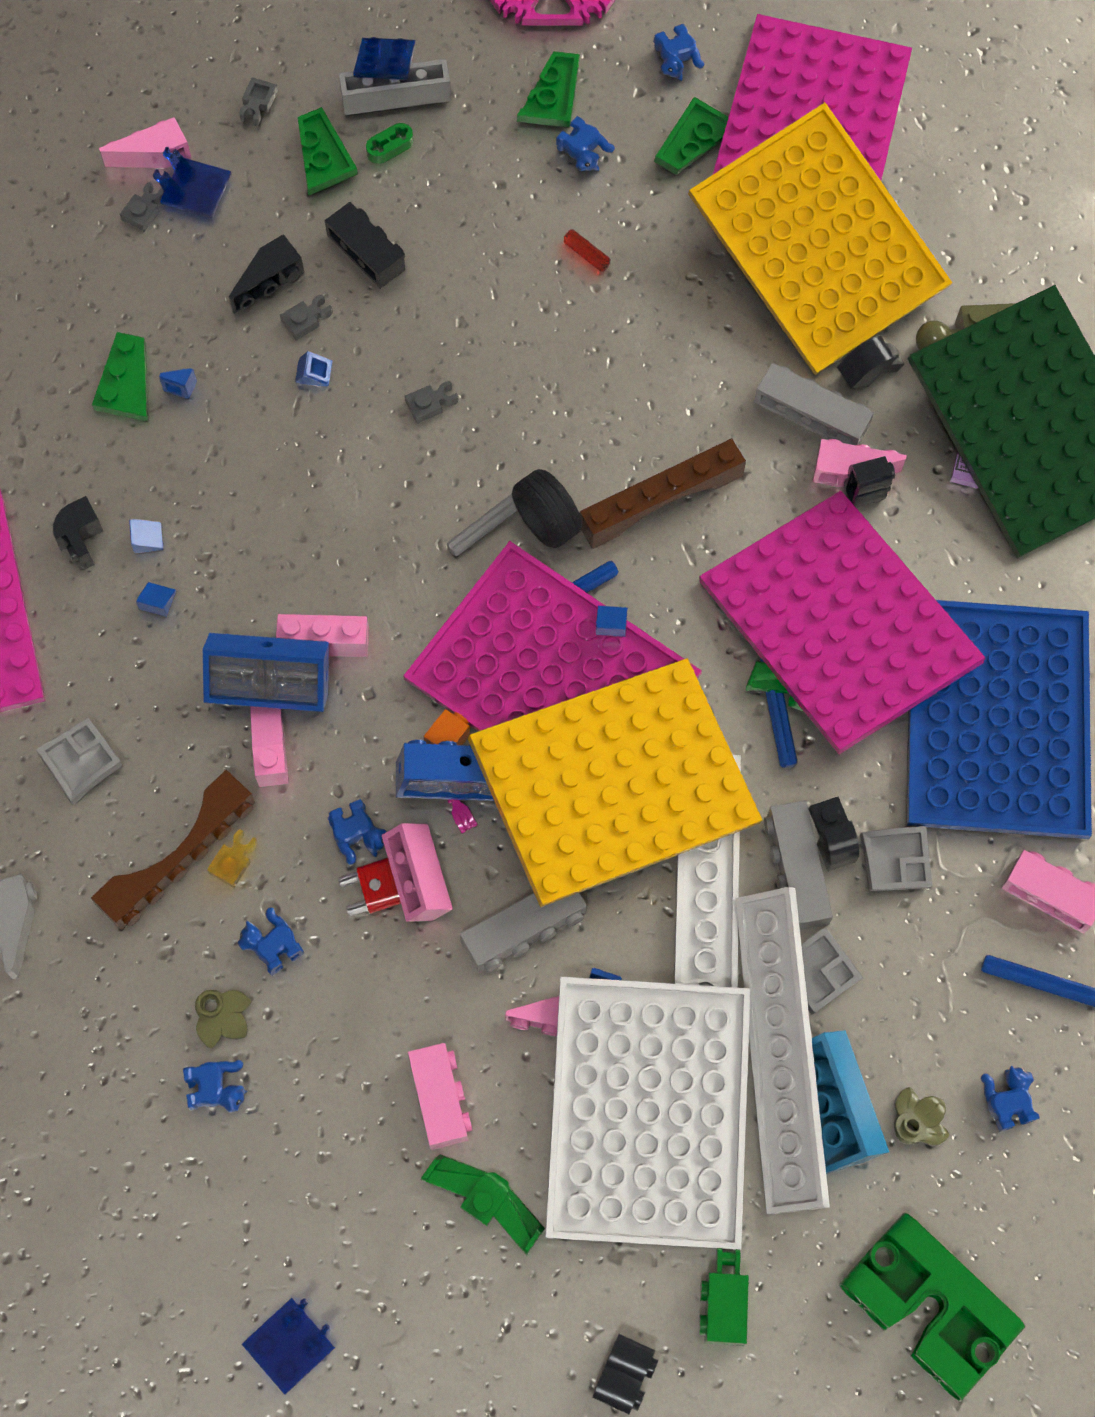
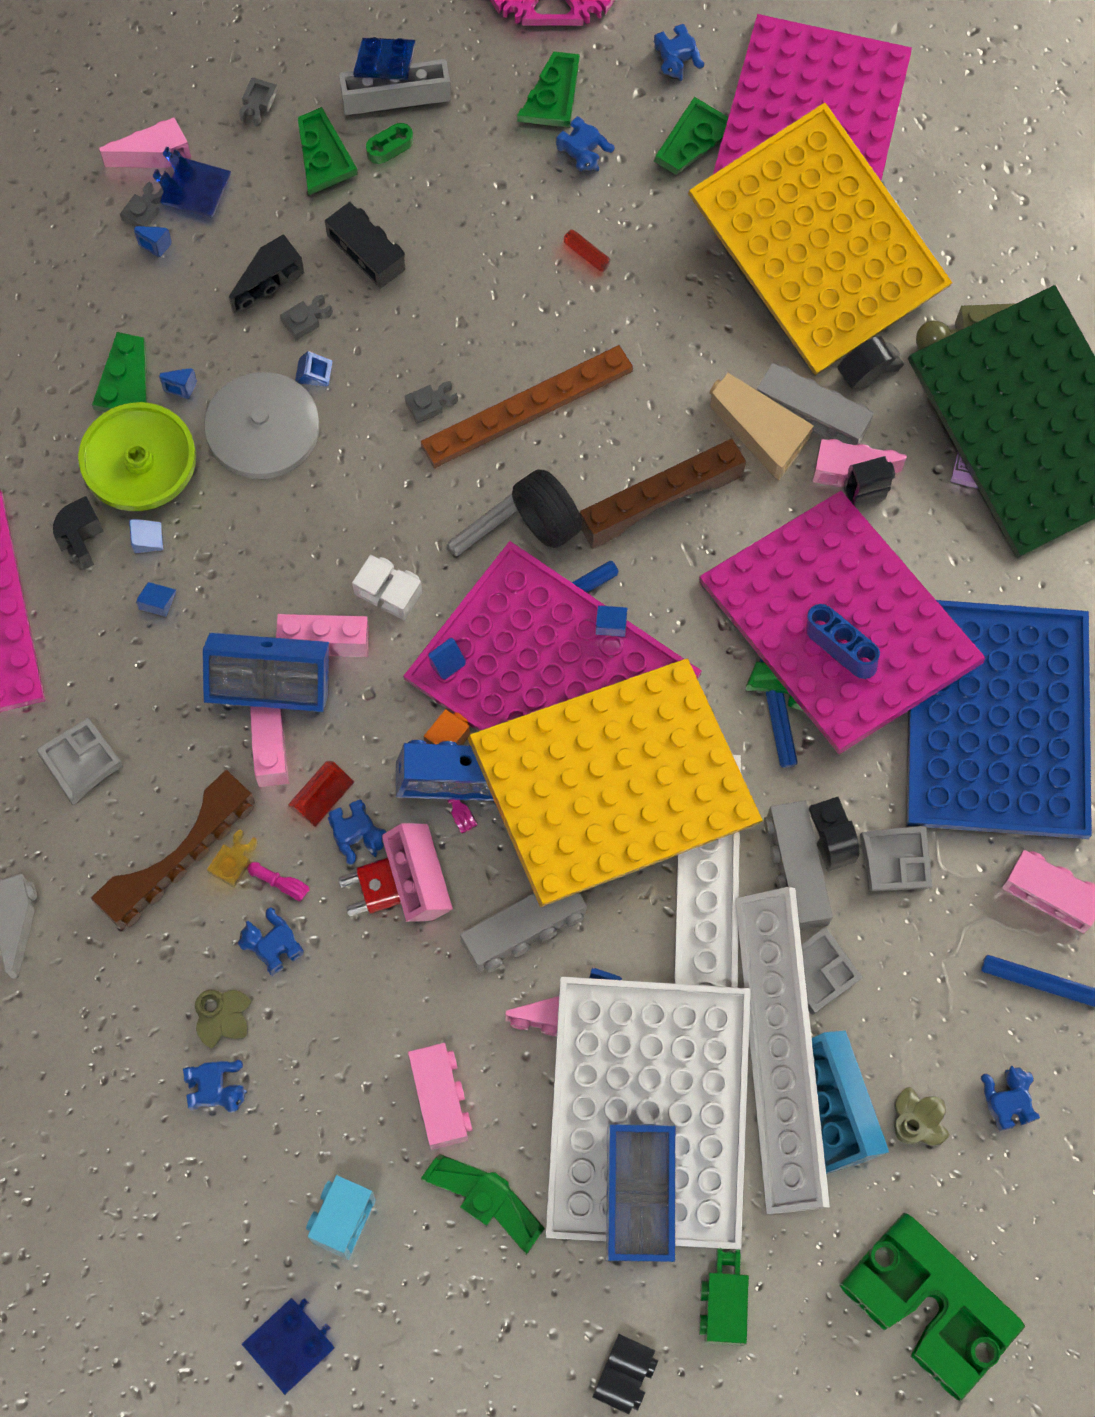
none -> lime dish [78,402,196,511]
none -> blue slope [134,226,172,257]
none -> light grey dish [204,372,320,479]
none -> dark pink piece [247,862,310,902]
none -> clear red slope [288,761,354,827]
none -> medium azure brick [306,1175,376,1260]
none -> white piece [352,555,422,621]
none -> dark orange plate [421,345,633,469]
none -> blue slope [428,638,466,680]
none -> clear brick [606,1125,676,1262]
none -> tan slope [709,373,814,480]
none -> blue beam [806,604,880,679]

